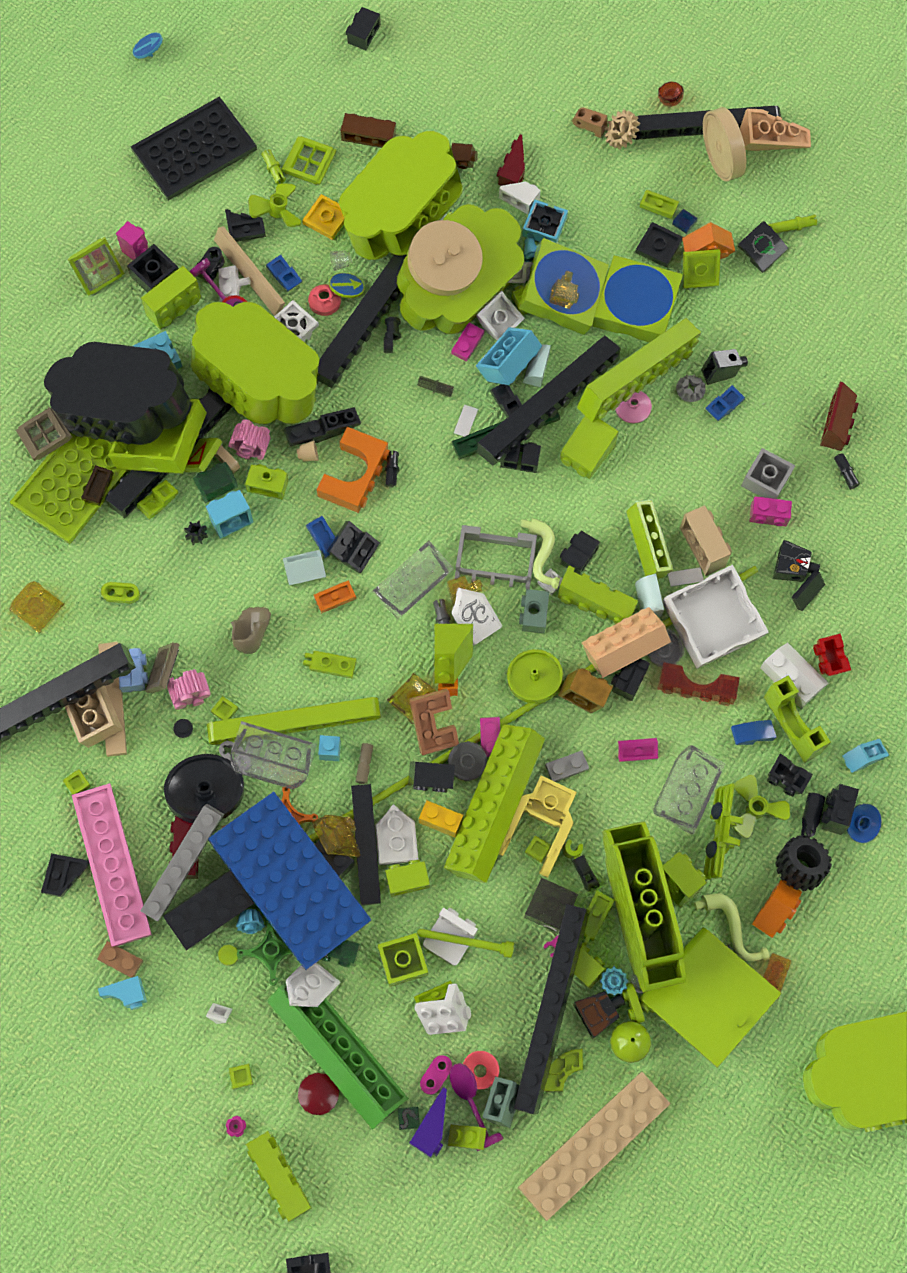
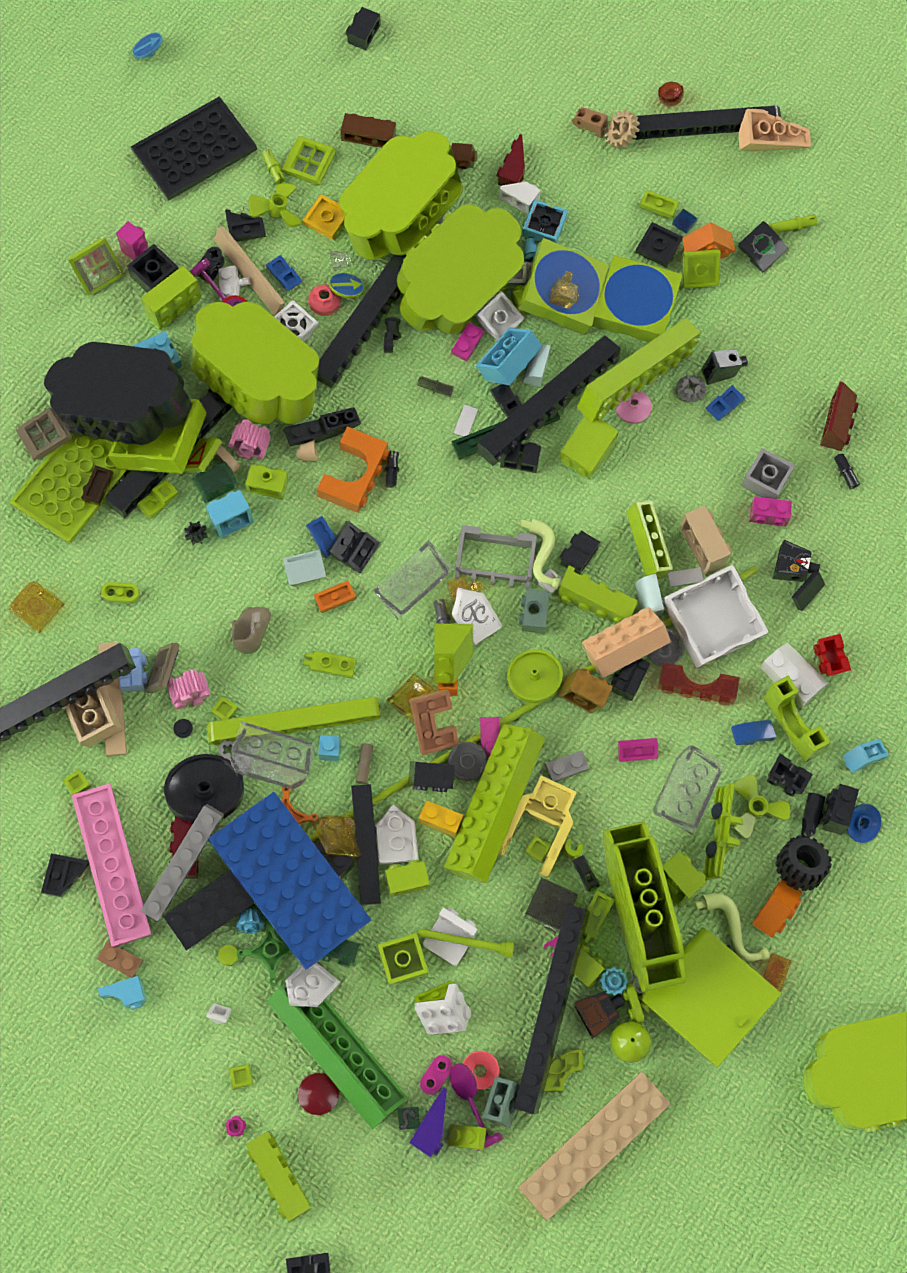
tan brick [408,220,482,296] -> none
tan brick [703,107,746,181] -> none

